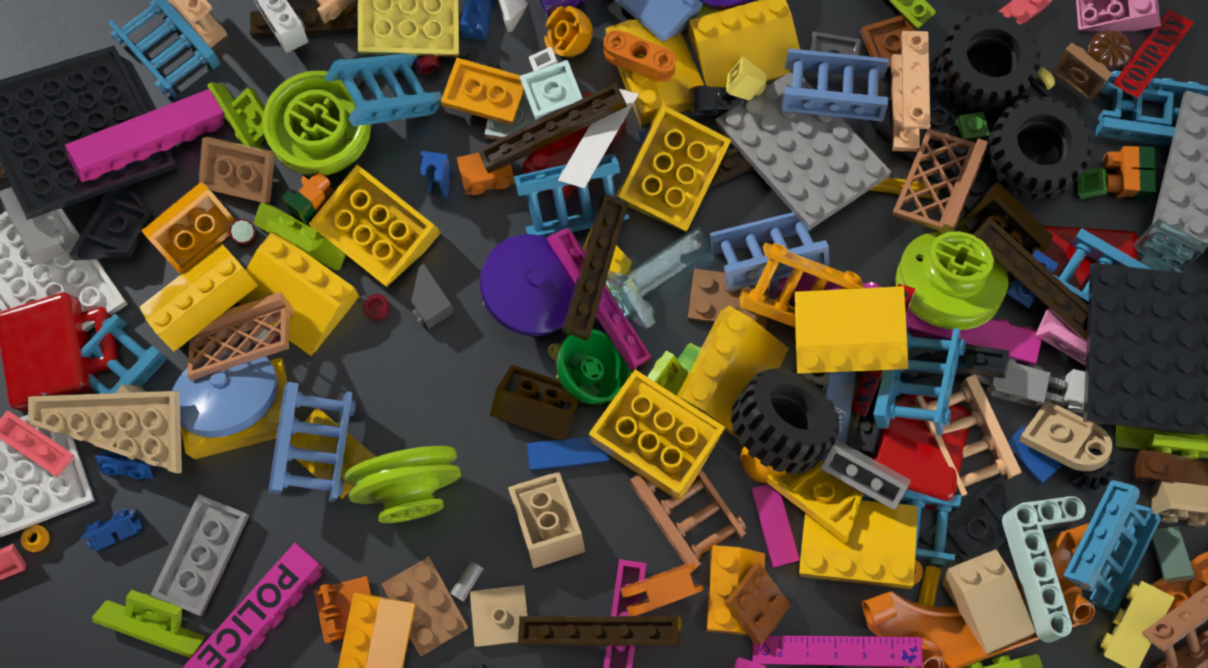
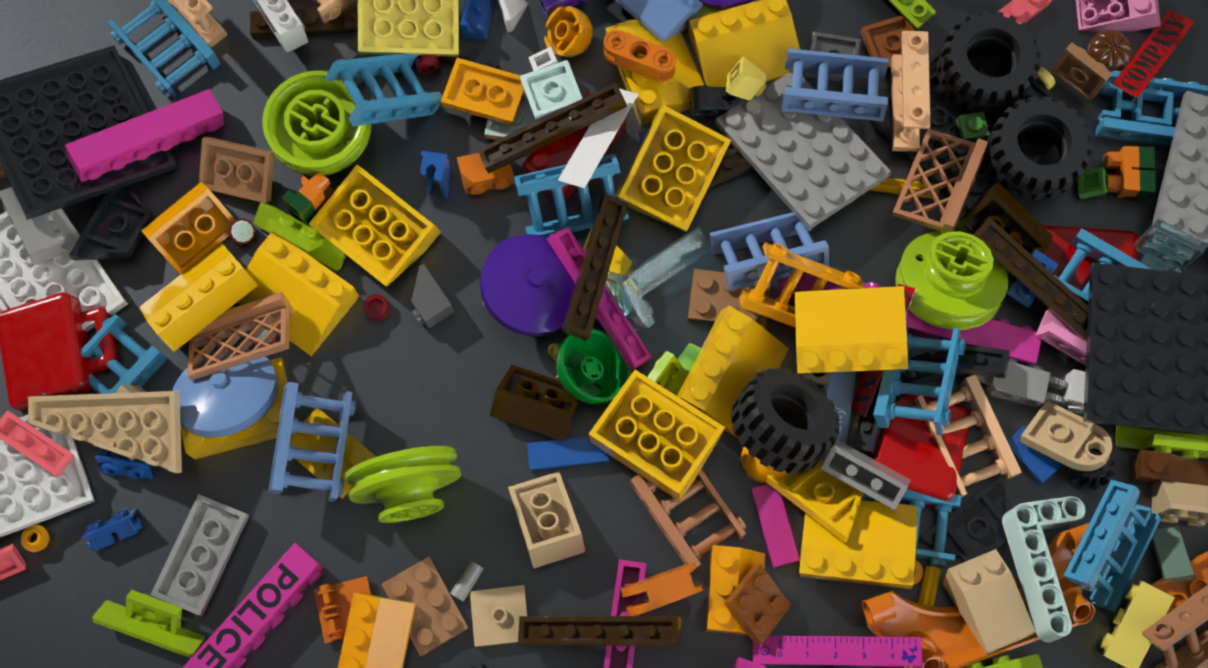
lime bracket [208,82,266,150] -> none

